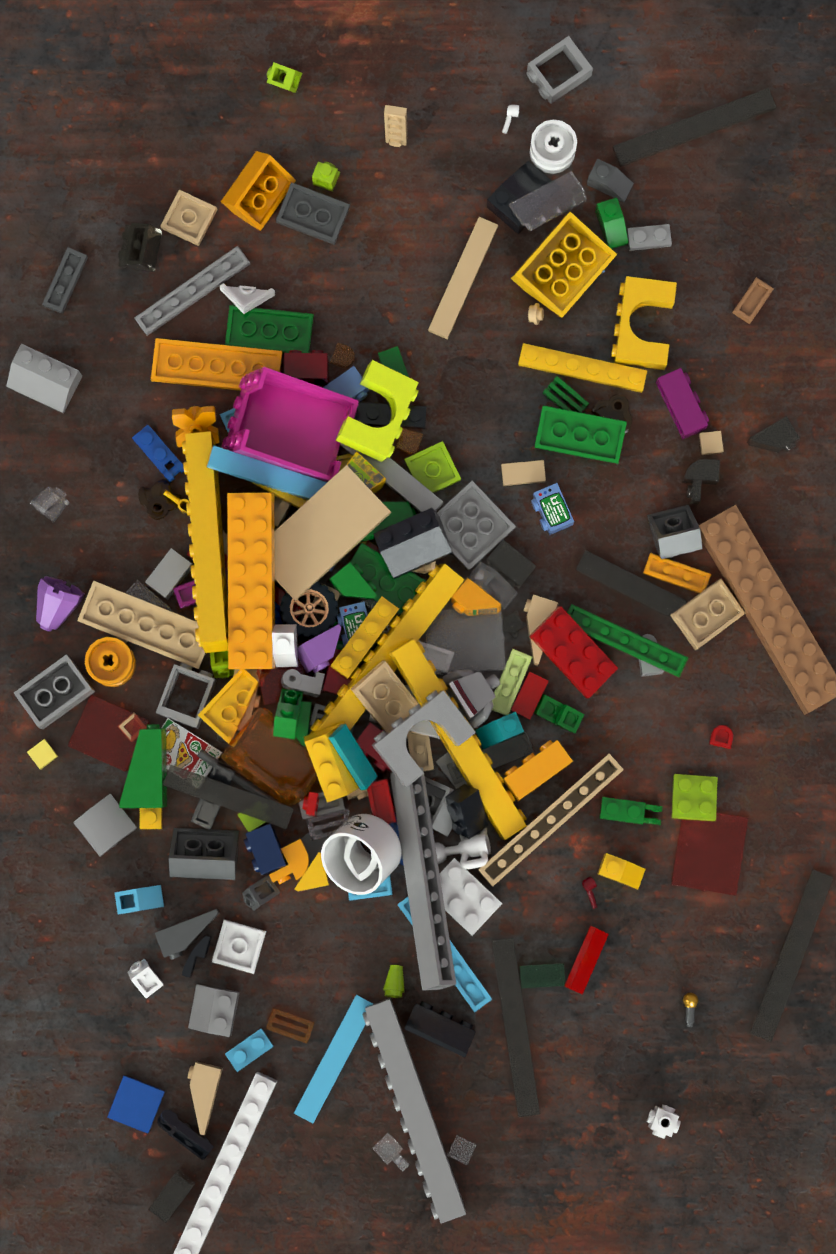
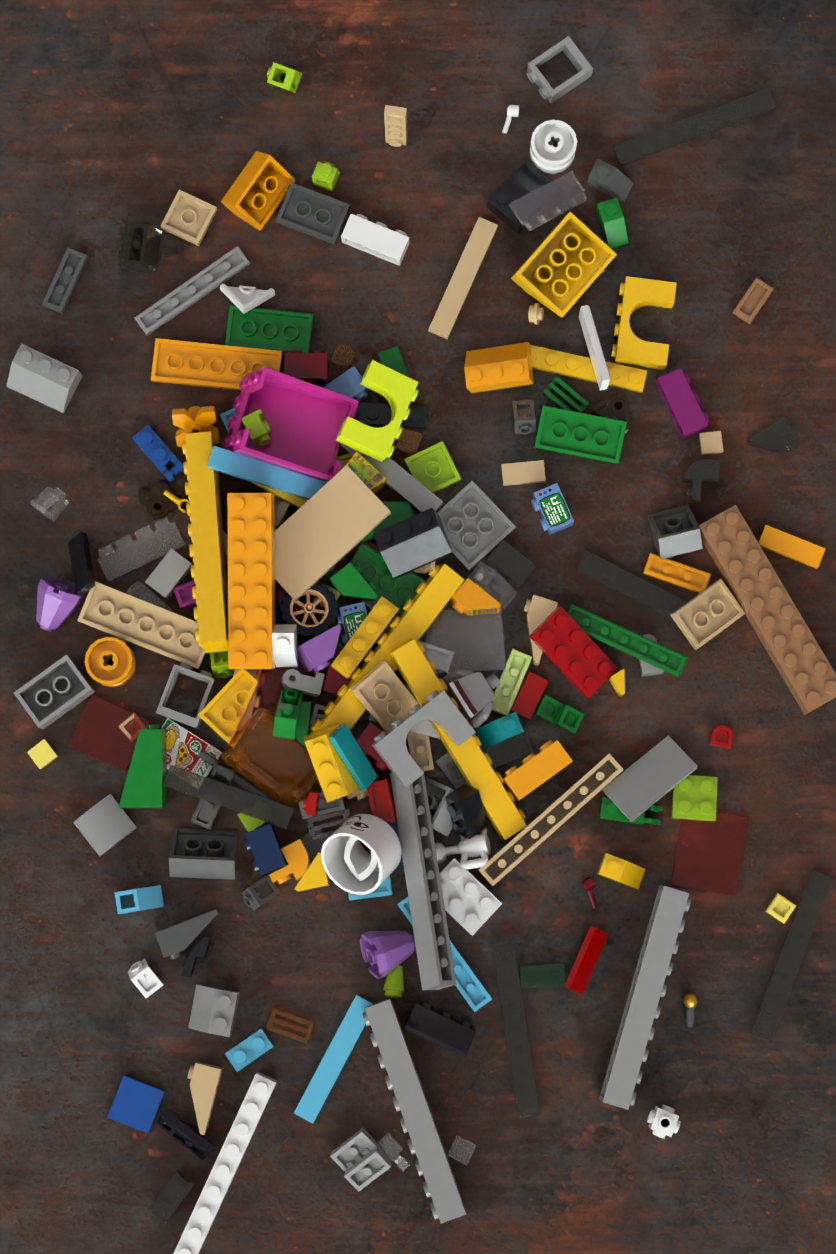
yellow plate [140,808,162,829] -> none
white tile [212,919,266,974] -> none
light grey plate [627,224,672,251] -> none
none -> black tile [68,532,95,596]
none -> clear windscreen [97,516,185,582]
none -> lime brick [241,409,271,447]
none -> light grey slope [330,1128,391,1192]
none -> white brick [341,214,410,266]
none -> medium lavender cone [359,931,416,979]
none -> light orange slope [464,342,534,393]
none -> dark grey bracket [512,399,536,434]
none -> white tile [579,305,610,390]
none -> light grey brick [599,886,691,1110]
none -> light grey tile [603,735,697,822]
none -> yellow slope [609,669,625,697]
none -> light orange tile [758,525,826,569]
none -> light yellow tile [766,893,796,924]

